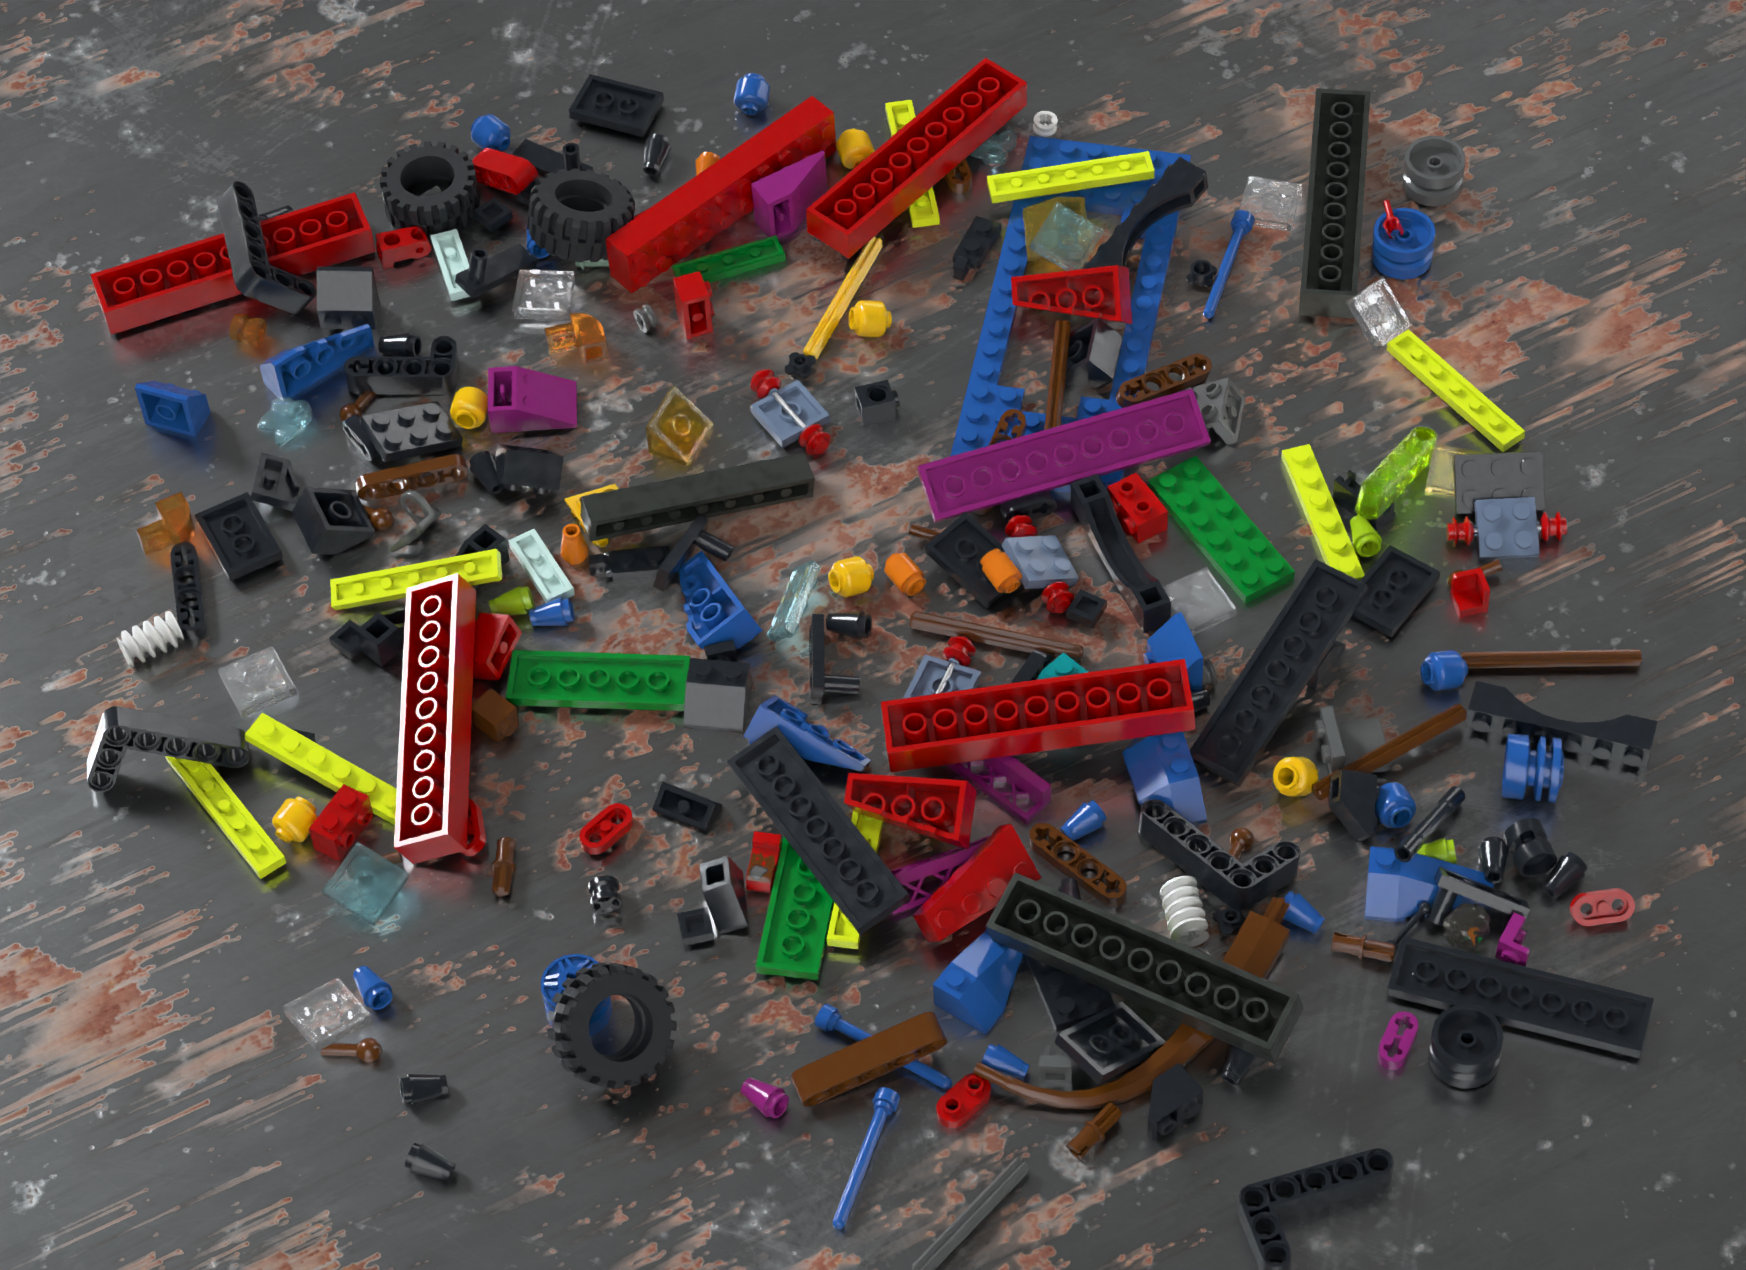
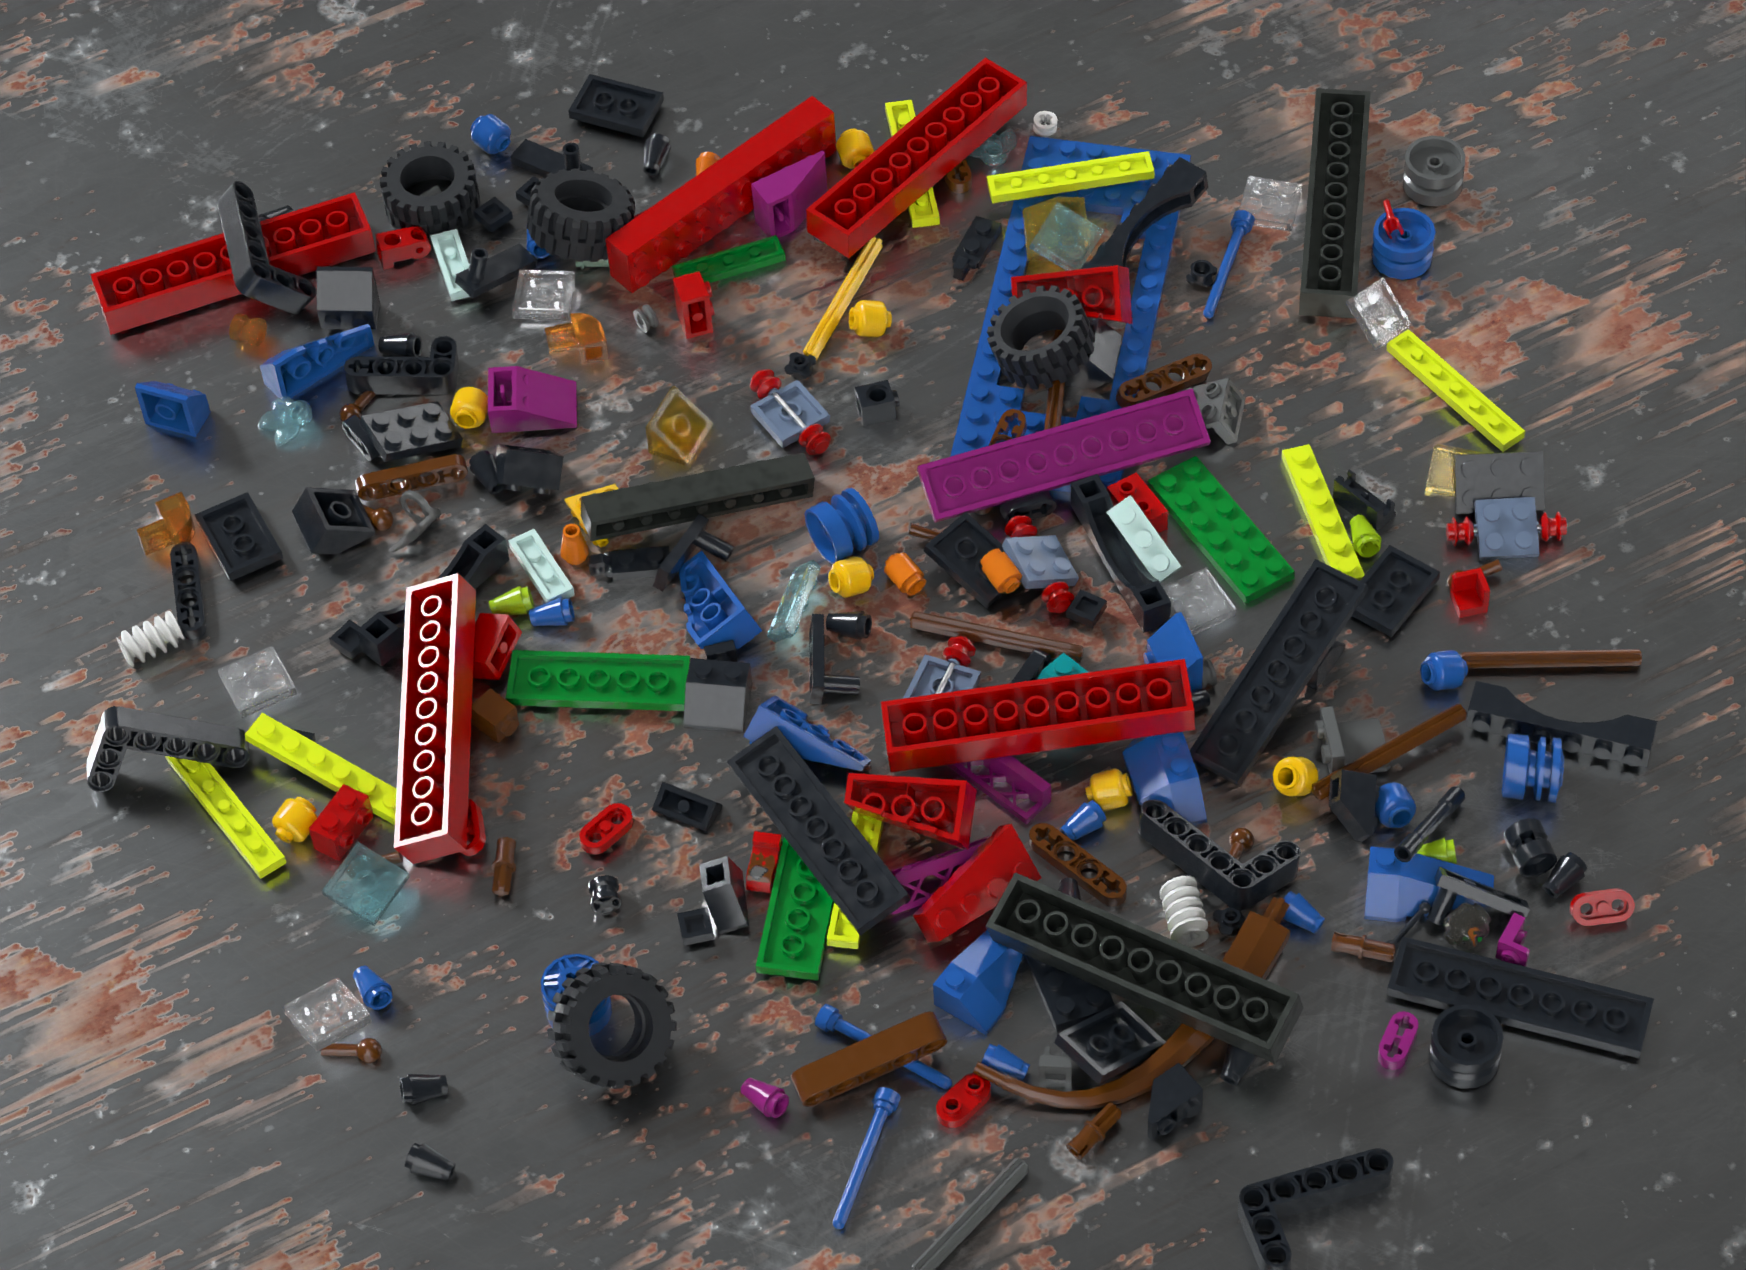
black wing [250,453,300,511] -> none
neon yellow plate [330,549,502,611] -> none
red beam [472,148,538,194] -> none
blue head [734,73,770,115] -> none
clear neon green beam [1355,426,1438,519] -> none
black cone [1478,836,1509,884] -> none
none -> blue wheel [804,488,879,564]
none -> black tyre [987,285,1095,389]
none -> yellow head [1085,768,1133,812]
none -> light aqua plate [1107,495,1182,583]

